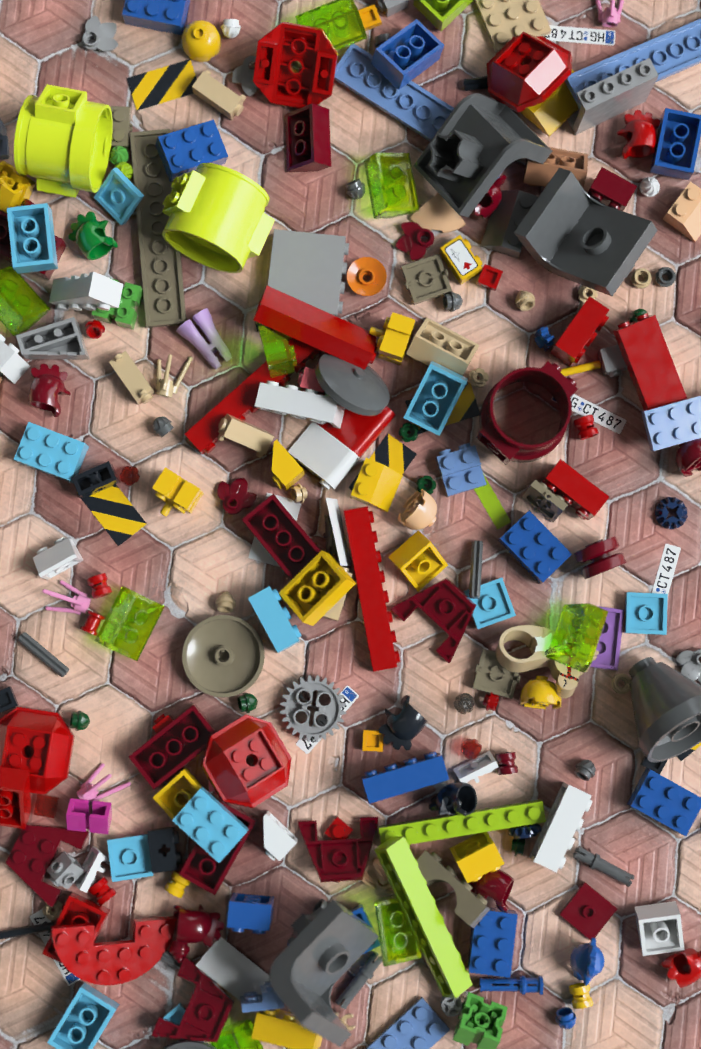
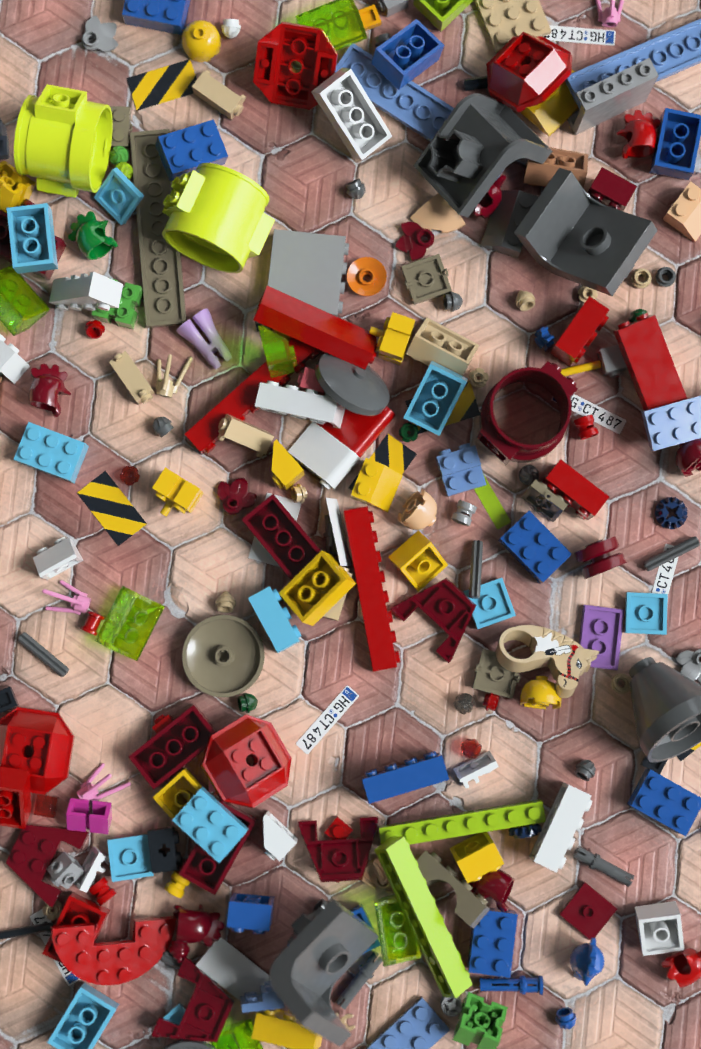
light grey wedge [16,317,89,359] -> none
dark green plate [70,710,90,731] -> none
black brick [71,461,120,499] -> none
red wheel [87,573,112,599] -> none
light grey plate [232,56,258,97] -> none
light grey gear [280,675,346,742] -> none
dark red slope [285,103,331,172] -> none
light orange plate [362,730,384,752] -> none
clear neon green slope [364,153,419,219] -> none
black piece [378,695,427,750] -> none
dark green plate [416,476,436,495] -> none
black piece [428,782,477,817] -> none
brick [439,235,483,285] -> none
red plate [477,264,503,291] -> none
dark red wheel [495,752,518,775] -> none
dark green plate [511,838,525,856] -> none
clear neon green slope [546,603,608,673] -> none
yellow wheel [569,982,593,1009] -> none
white plate [640,177,660,197] -> none
none -> white brick [311,68,392,160]
none -> light grey wheel [451,500,477,526]
none -> dark grey plate [519,465,539,485]
none -> dark grey axle [643,536,700,571]

